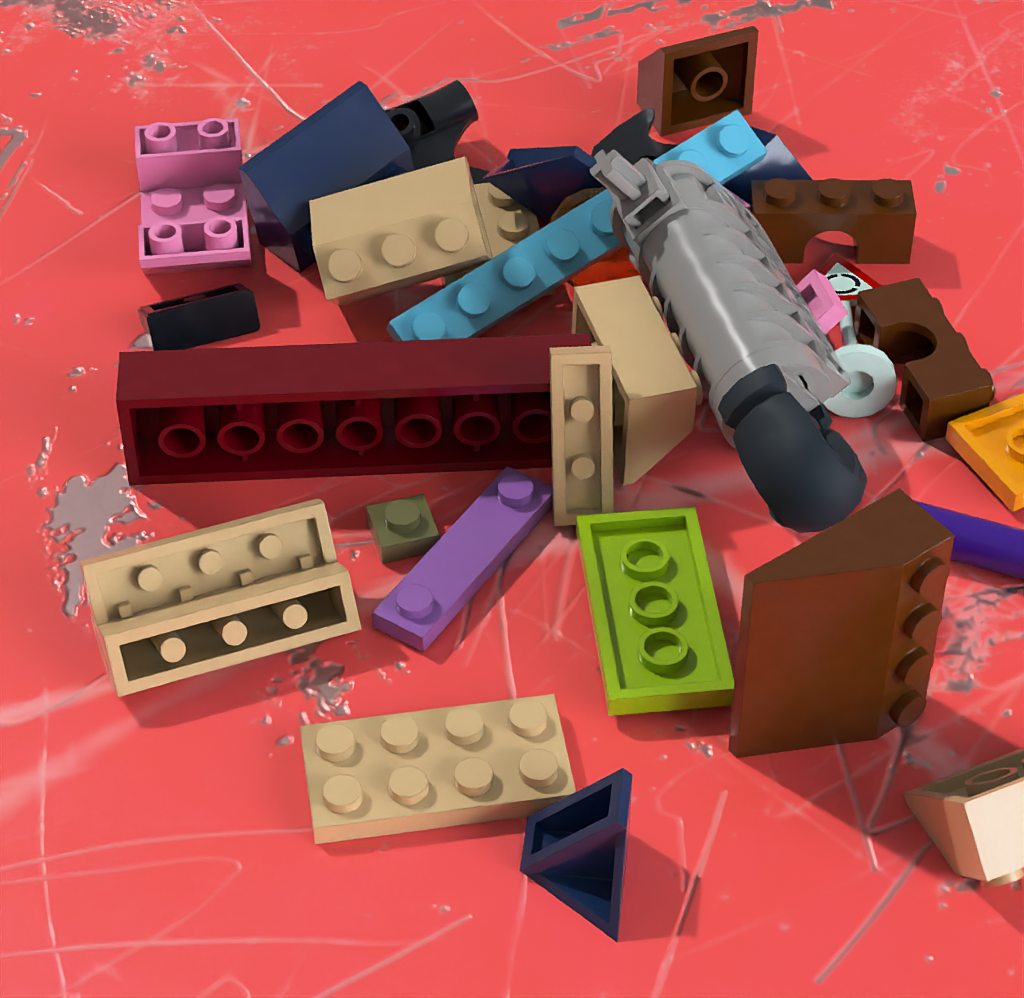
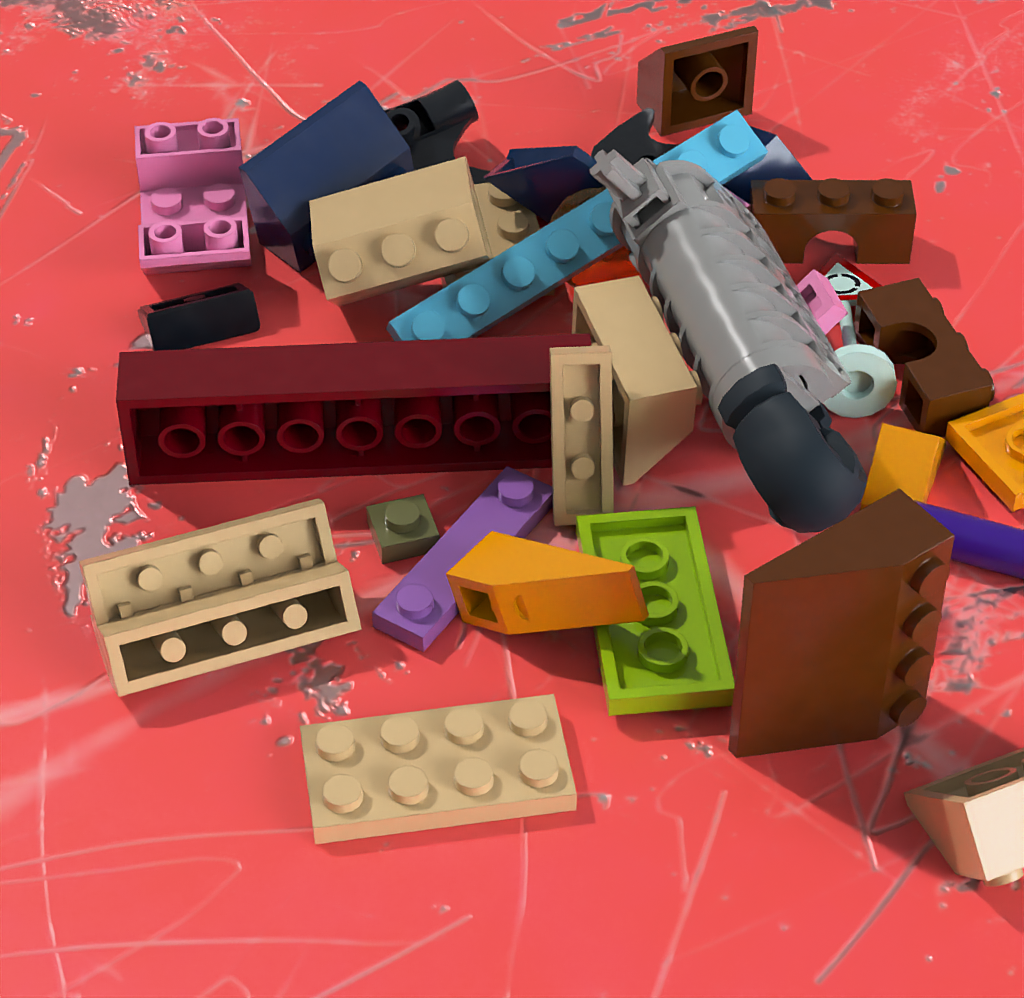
dark blue slope [520,768,633,943] -> none
none -> light orange slope [446,531,649,635]
none -> light orange slope [860,423,947,510]

